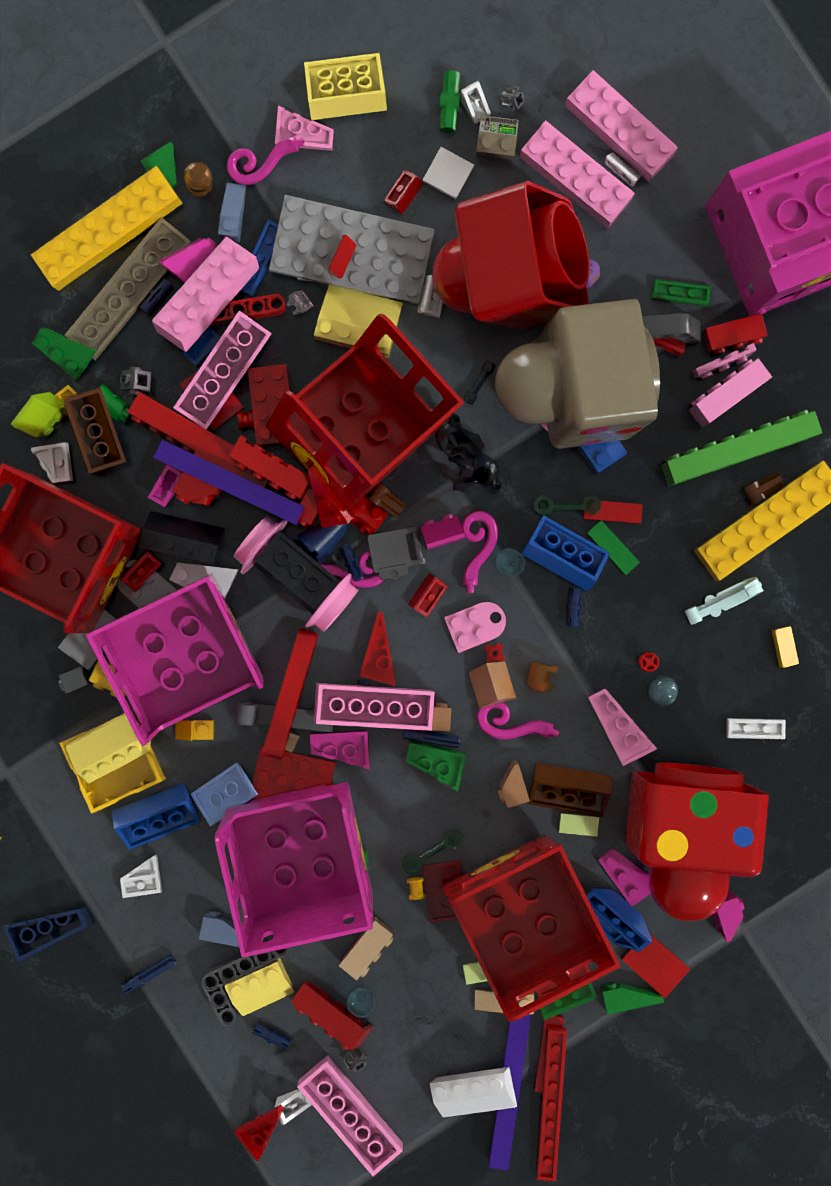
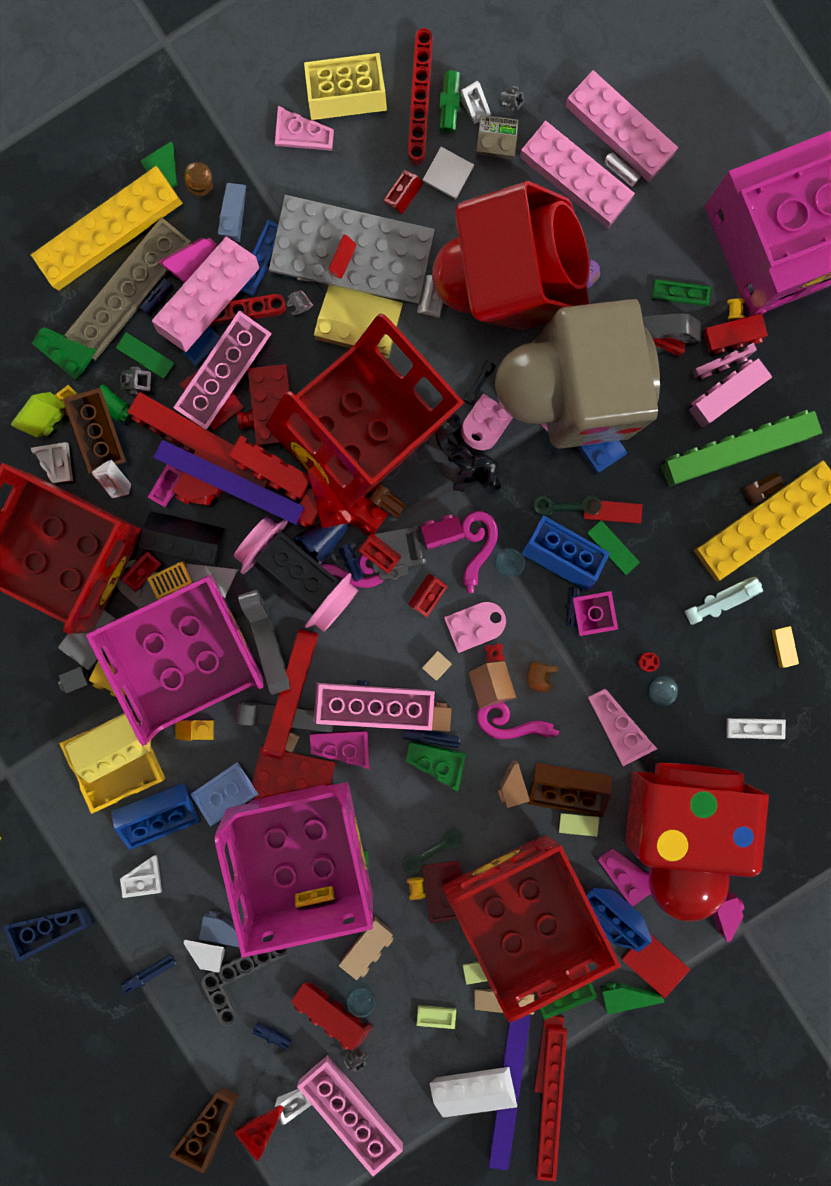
light yellow slope [224,958,295,1016] -> none
dark pink plant [227,136,305,185] -> none
red wing [359,611,396,686] -> none
none -> white slope [92,460,131,498]
none -> green tile [116,332,175,380]
none -> yellow panel [147,561,193,599]
none -> reddish brown wedge [169,1087,239,1173]
none -> white slope [184,940,225,973]
none -> dark grey beam [238,589,291,695]
none -> yellow slope [295,886,336,908]
none -> red slope [358,533,402,574]
none -> red beam [408,28,433,165]
none -> yellowish green tile [416,1005,456,1029]
none -> tan panel [422,651,452,680]
none -> bright pink plate [461,393,513,450]
none -> dark pink slope [573,591,618,636]
none -> yellow bush [727,299,745,321]

